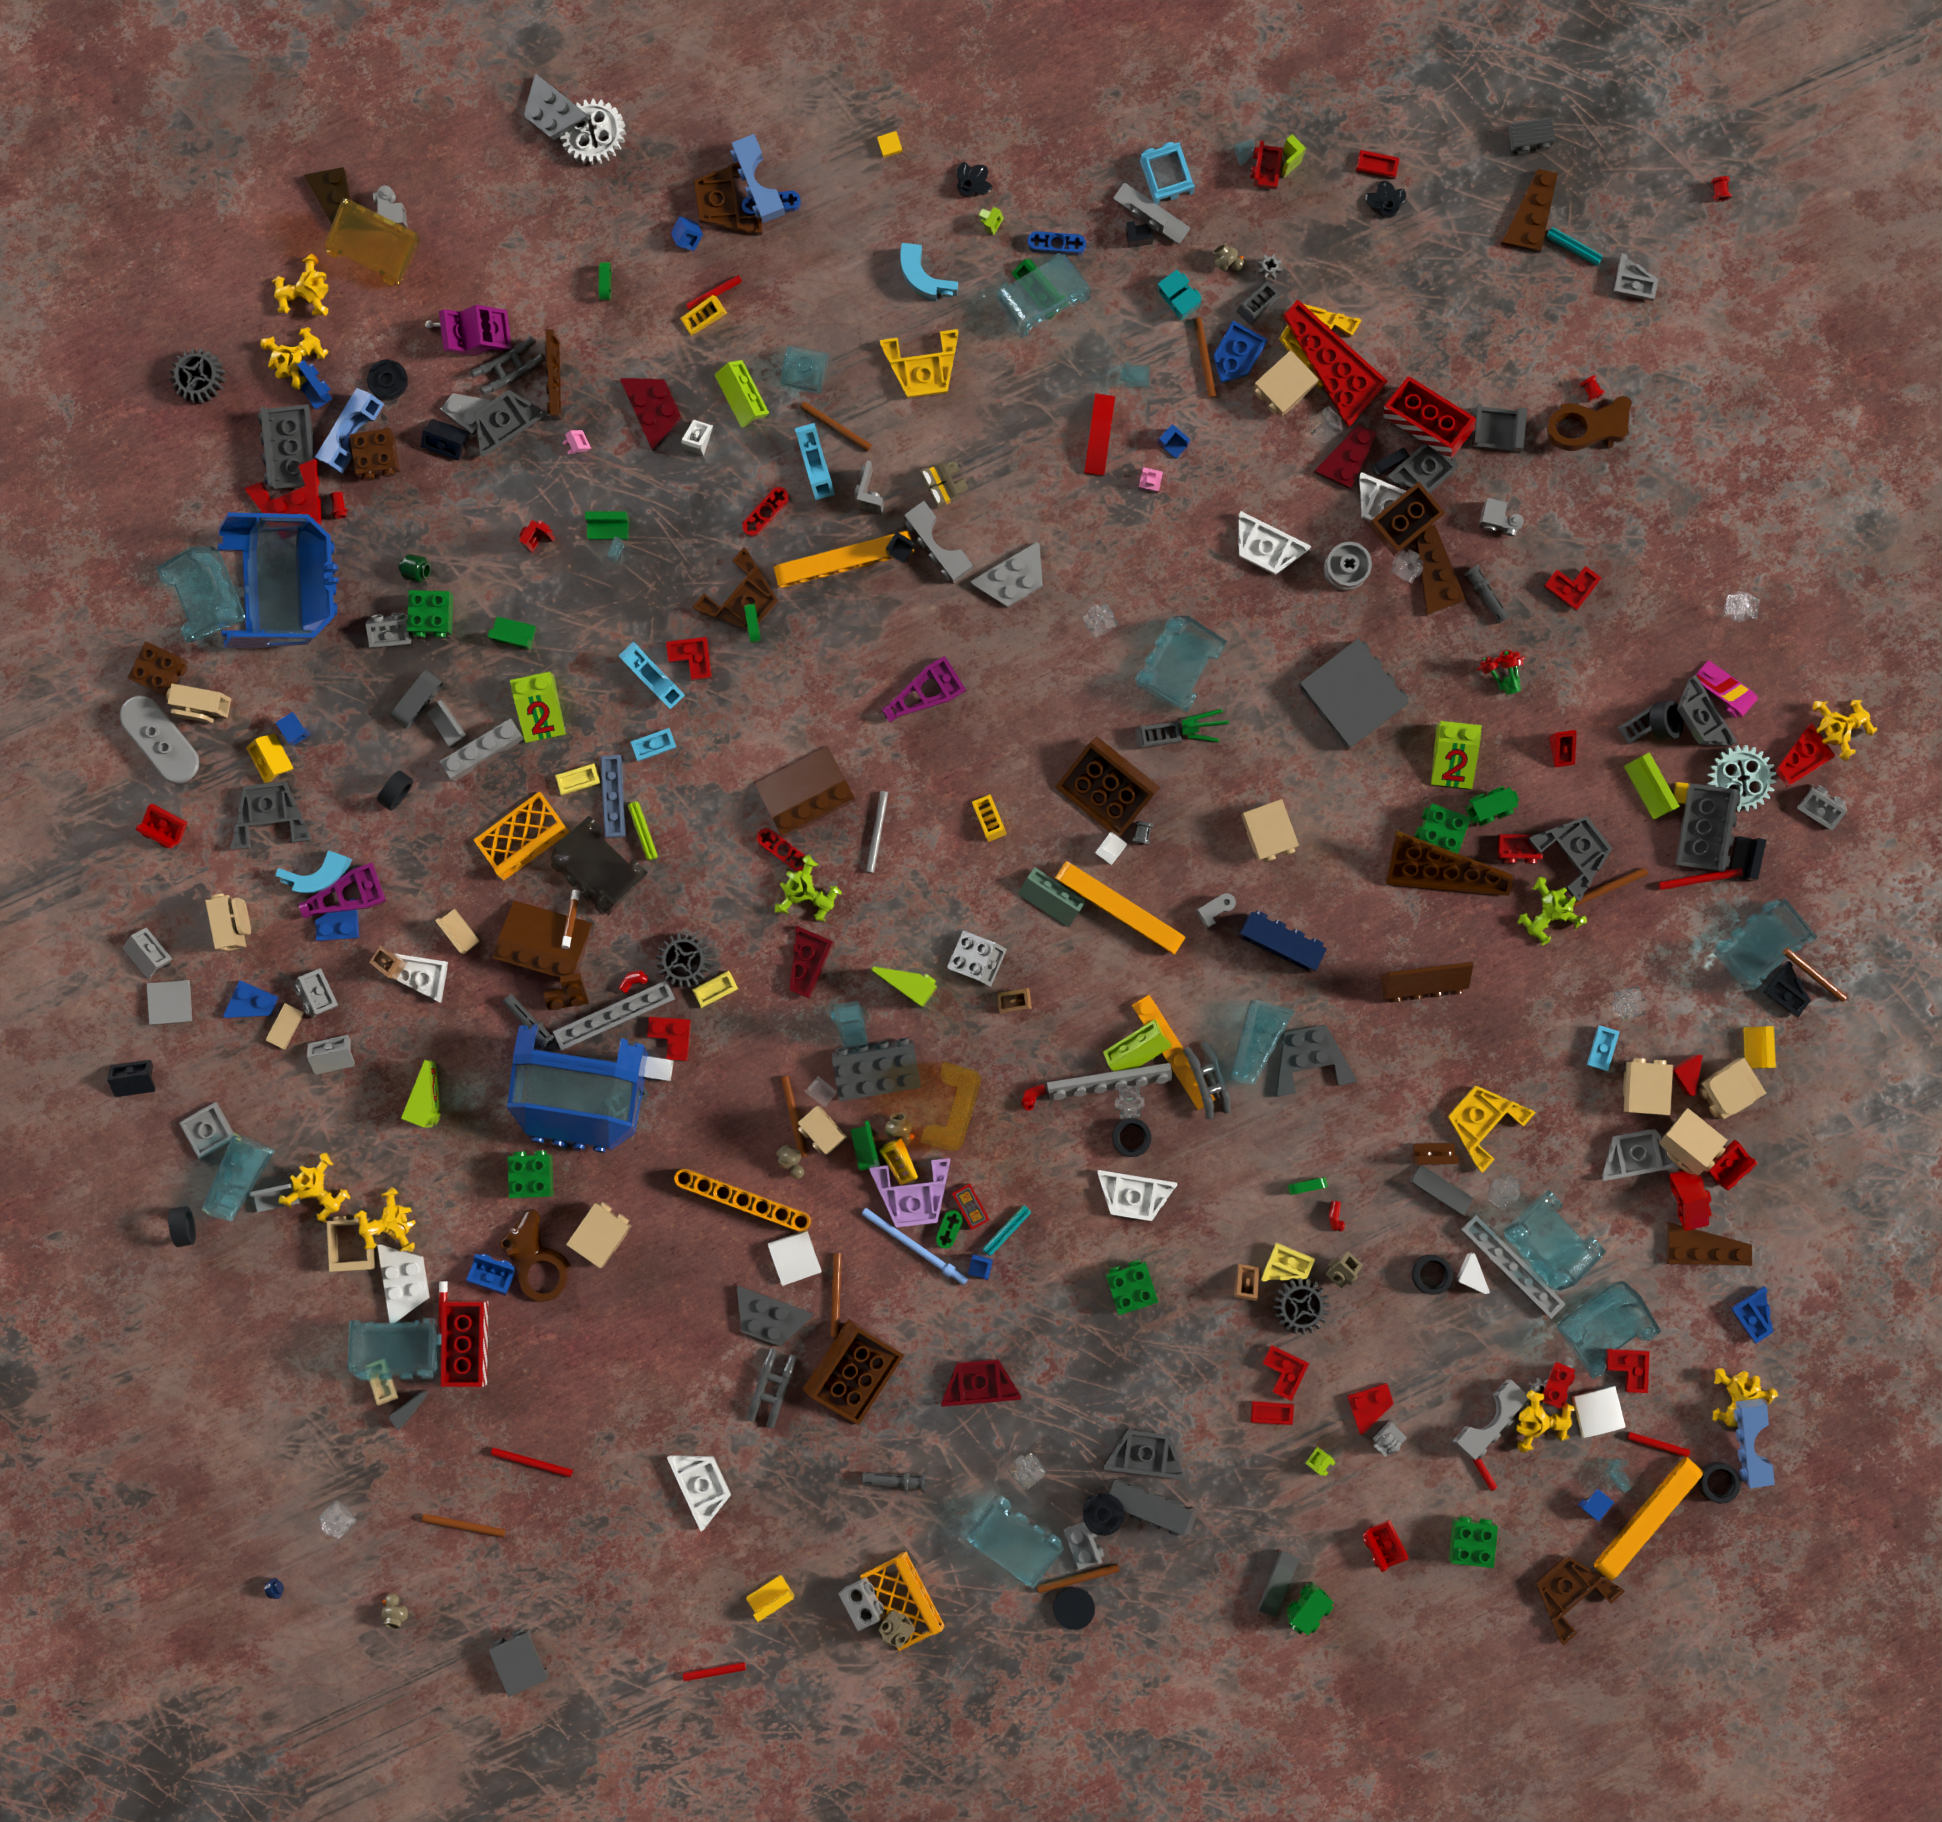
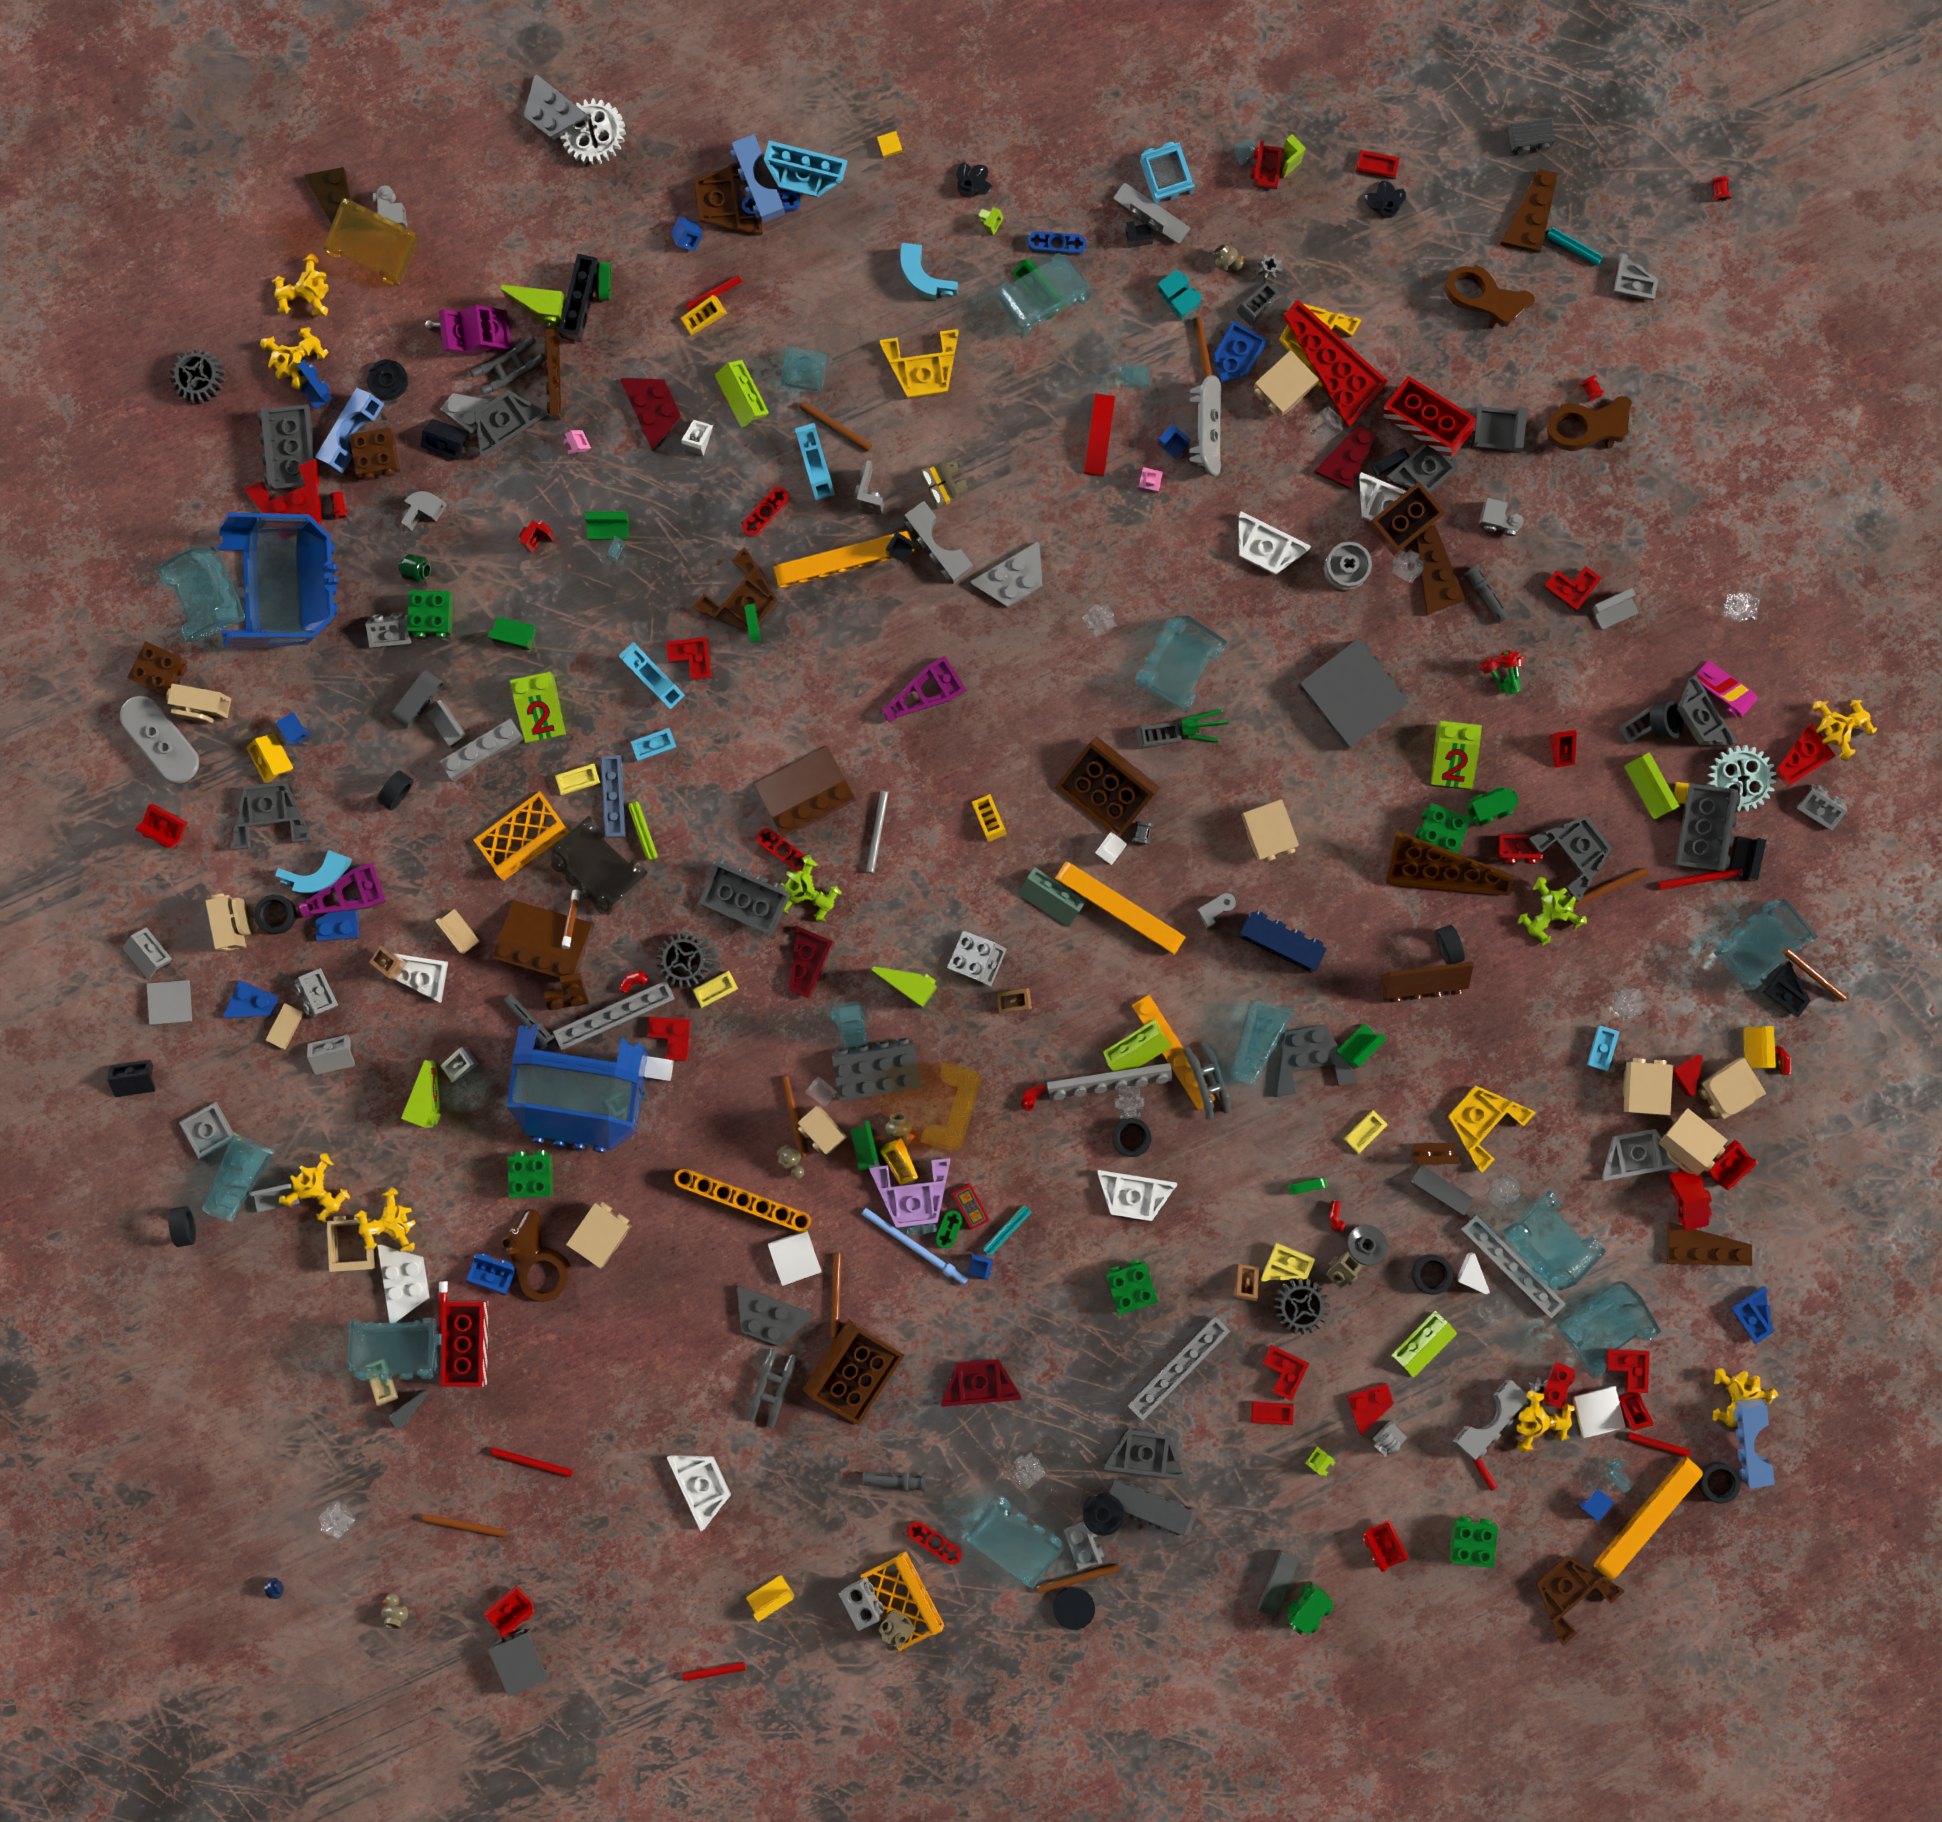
none -> black tyre [254,894,297,934]
none -> light grey brick [401,491,447,531]
none -> white slope [441,1047,479,1082]
none -> red bracket [484,1585,535,1638]
none -> lime slope [500,285,566,329]
none -> black brick [558,253,600,343]
none -> dark grey bracket [699,859,791,936]
none -> medium azure wedge [764,141,848,198]
none -> clear light blue tile [907,1223,937,1236]
none -> red beam [908,1521,962,1565]
none -> light grey plate [1127,1316,1230,1421]
none -> light grey piece [1190,375,1221,476]
none -> green panel [1336,1024,1387,1069]
none -> light yellow tile [1343,1110,1388,1154]
none -> dark grey dish [1347,1225,1388,1265]
none -> lime panel [1392,1311,1457,1377]
none -> black tyre [1435,924,1465,965]
none -> reddish brown animal [1444,264,1535,329]
none -> light grey panel [1591,588,1638,630]
none -> red slope [1618,1393,1654,1431]
none -> red arm [1775,1045,1791,1075]

